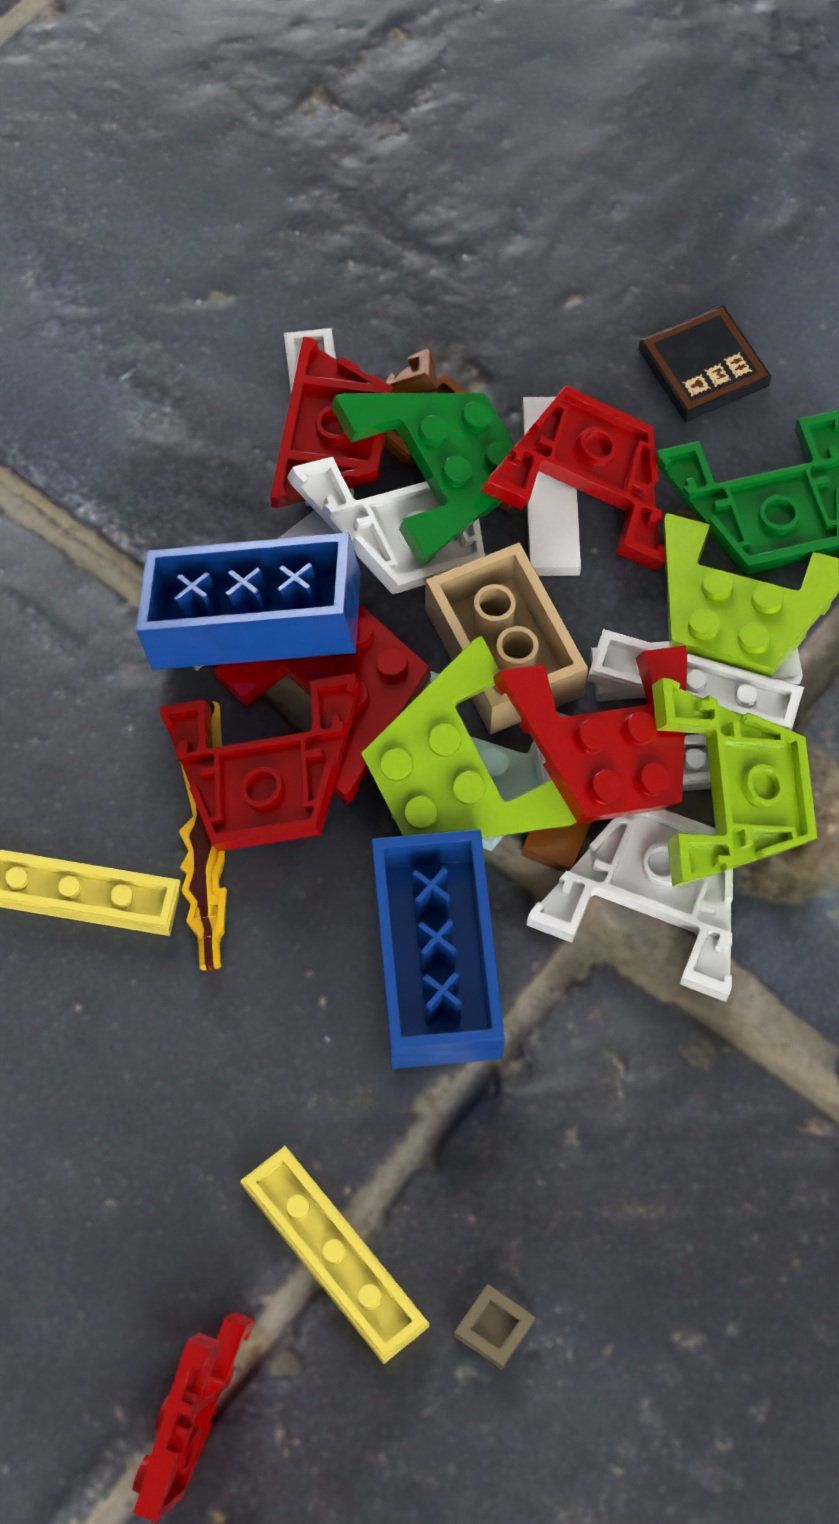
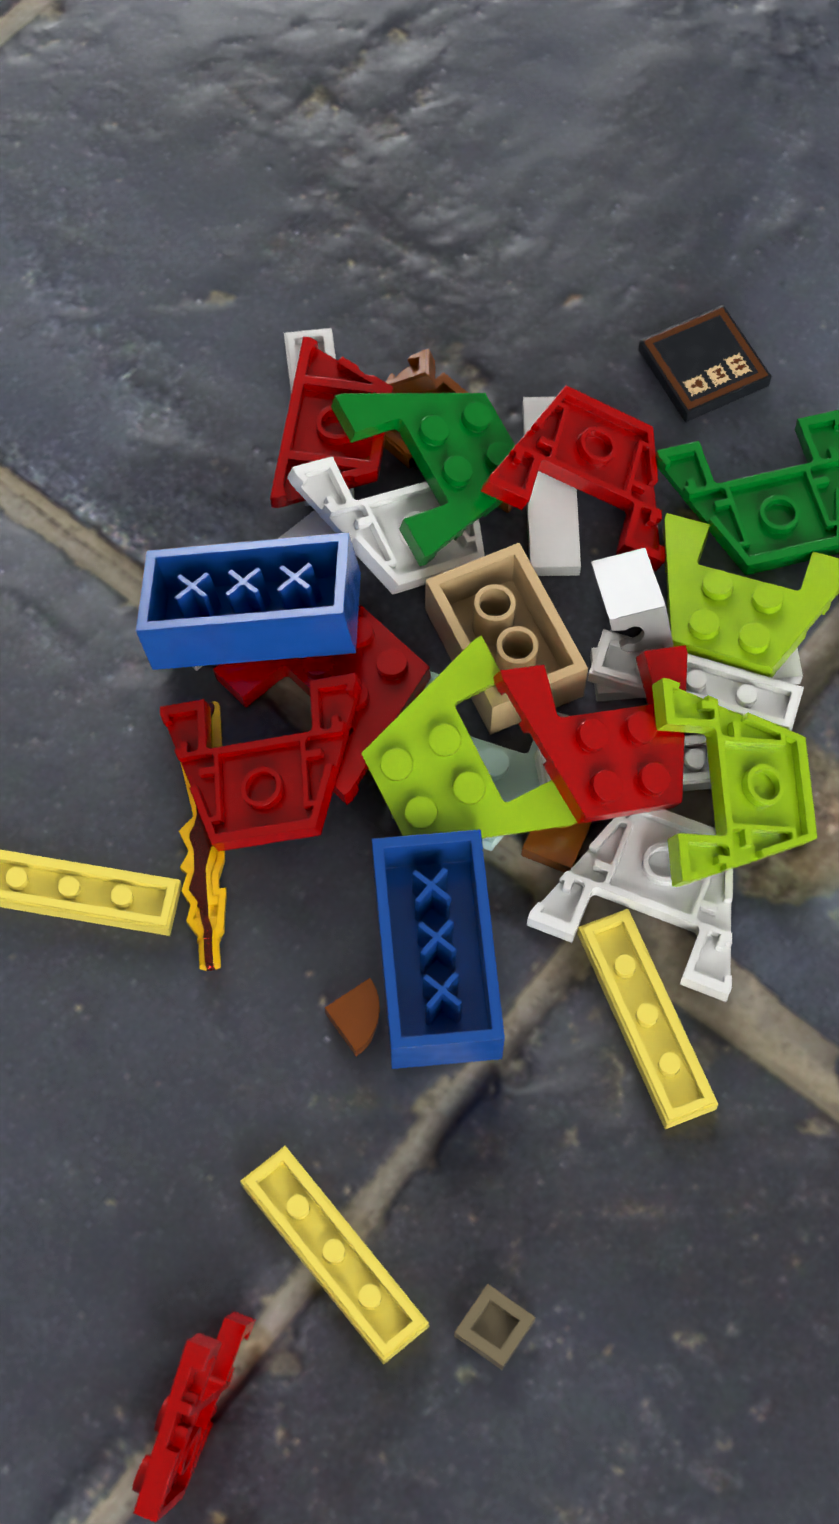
none -> dark orange tile [325,978,380,1057]
none -> light yellow tile [577,909,718,1129]
none -> hinge [591,548,674,652]

